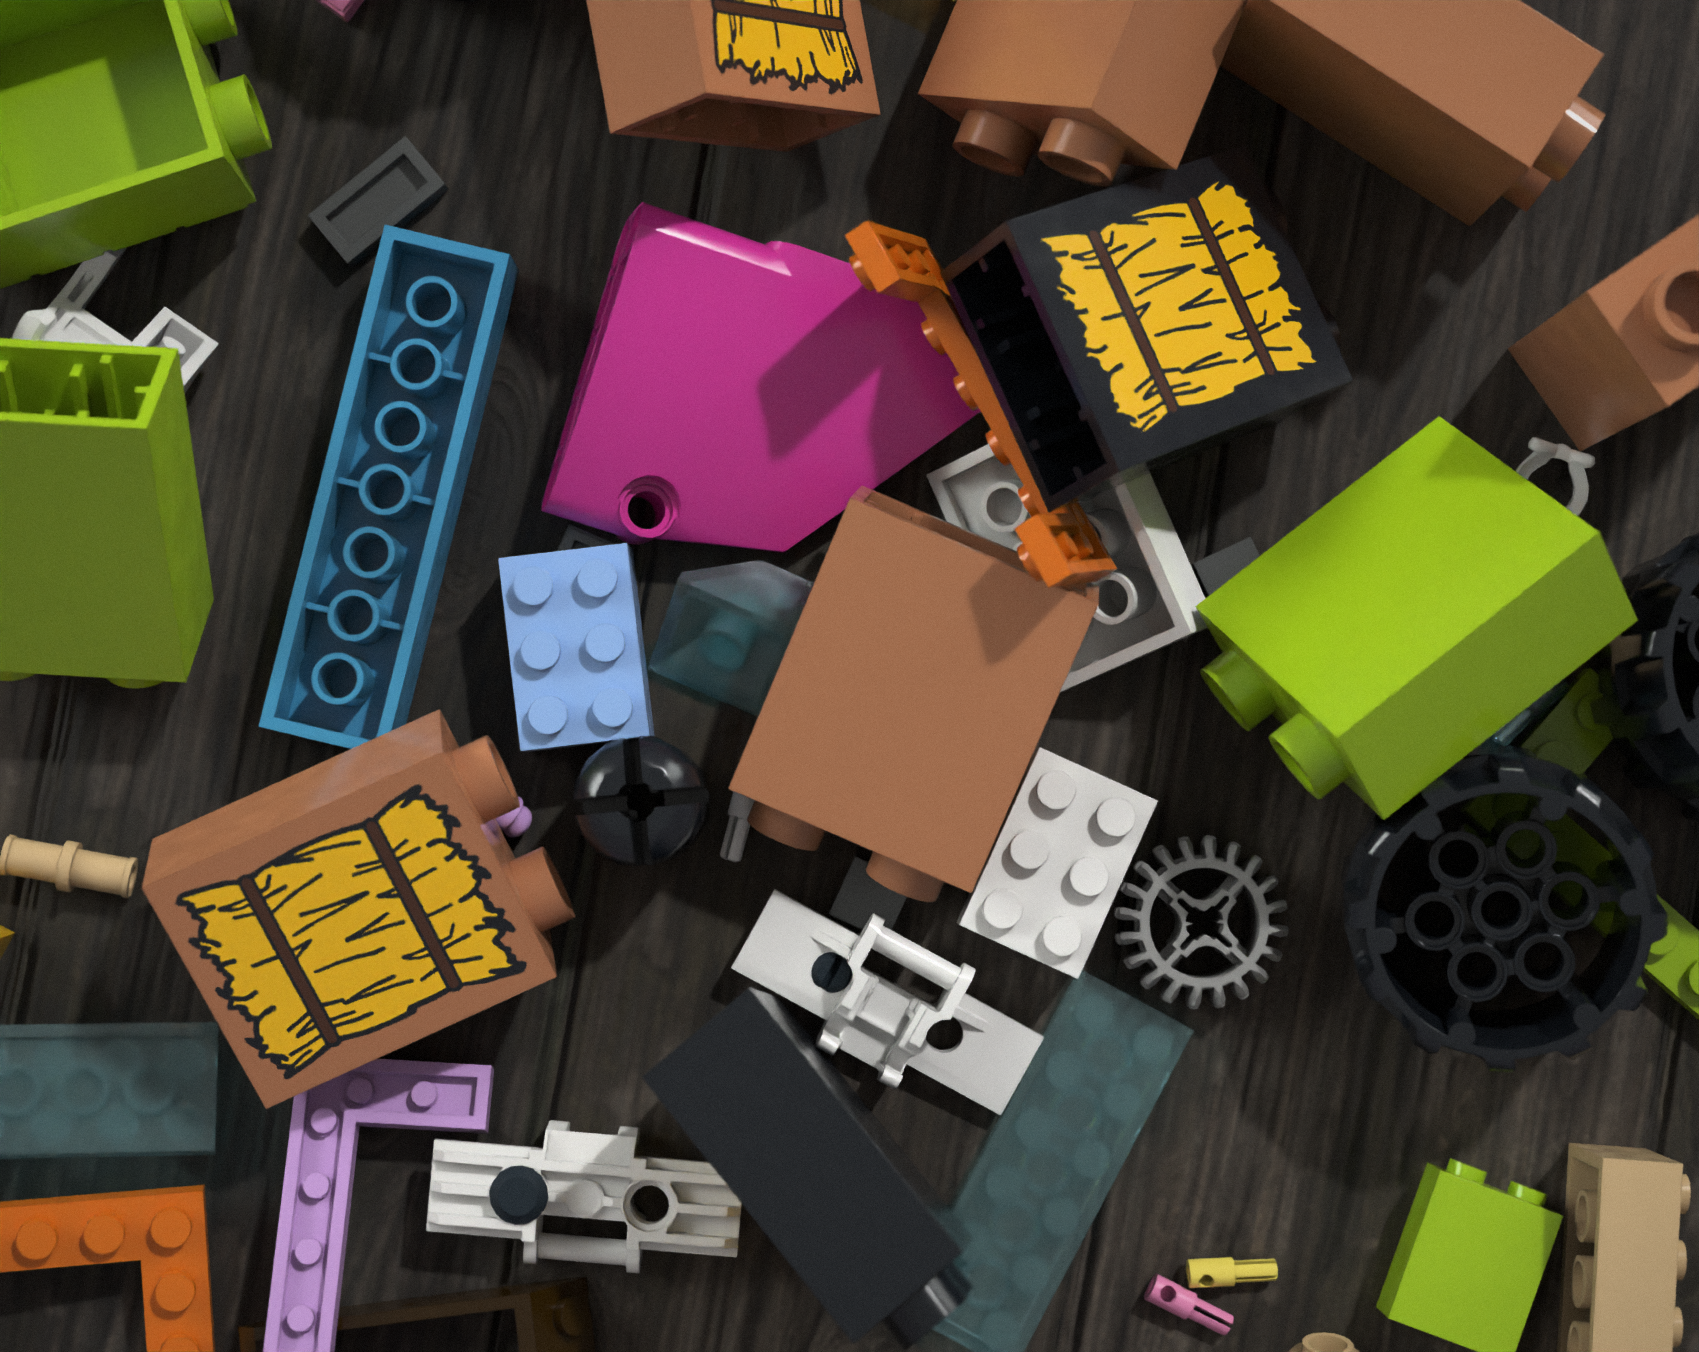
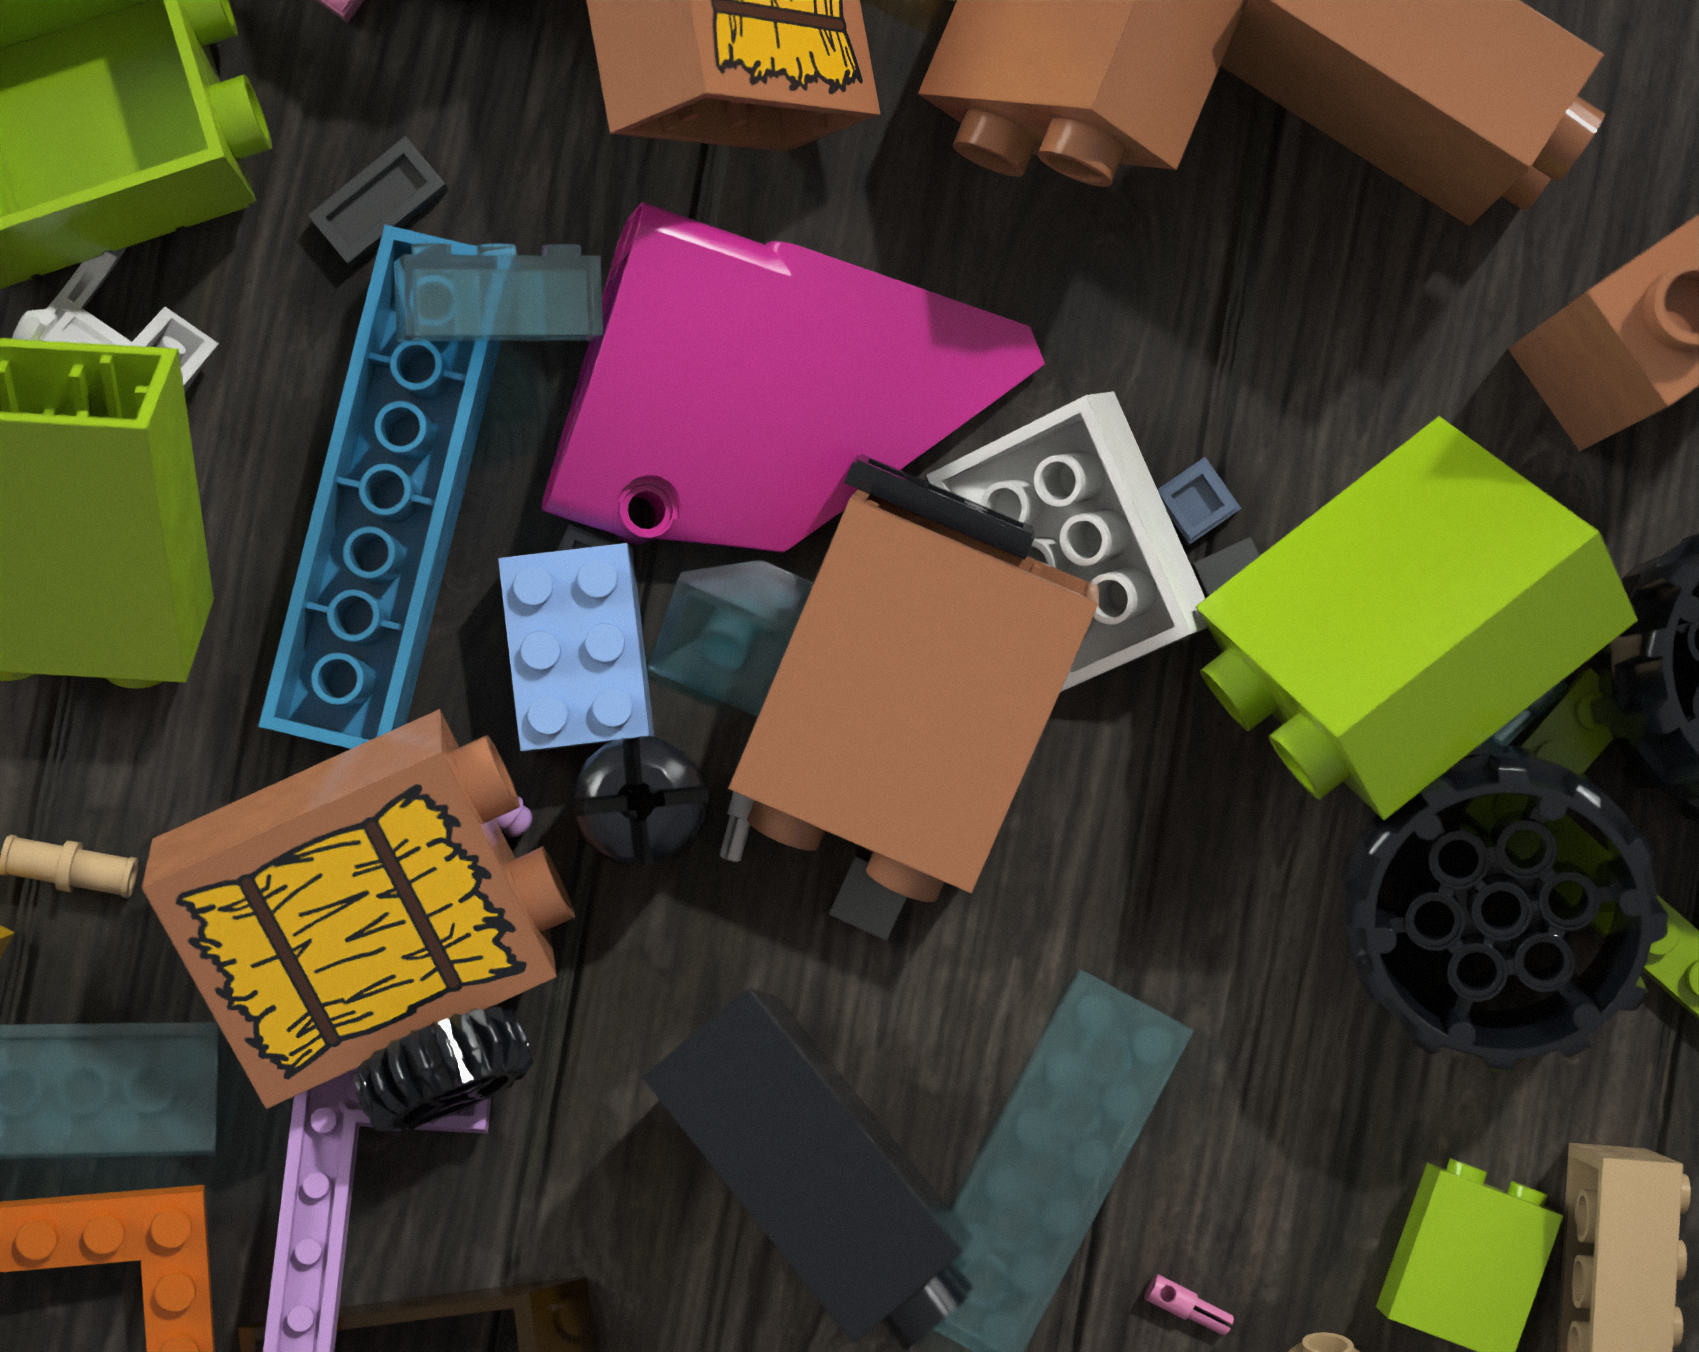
white piece [426,1120,742,1273] -> none
white piece [731,889,1044,1116] -> none
orange plate [845,221,1117,588] -> none
brick [940,145,1353,513] -> none
white brick [957,747,1158,979] -> none
light grey gear [1113,835,1289,1009] -> none
light yellow pin [1186,1257,1278,1288] -> none
white piece [1516,437,1595,516] -> none
none -> black gear [353,1006,533,1132]
none -> clear light blue brick [394,243,603,341]
none -> black tile [844,454,1034,560]
none -> sand blue tile [1157,457,1241,546]

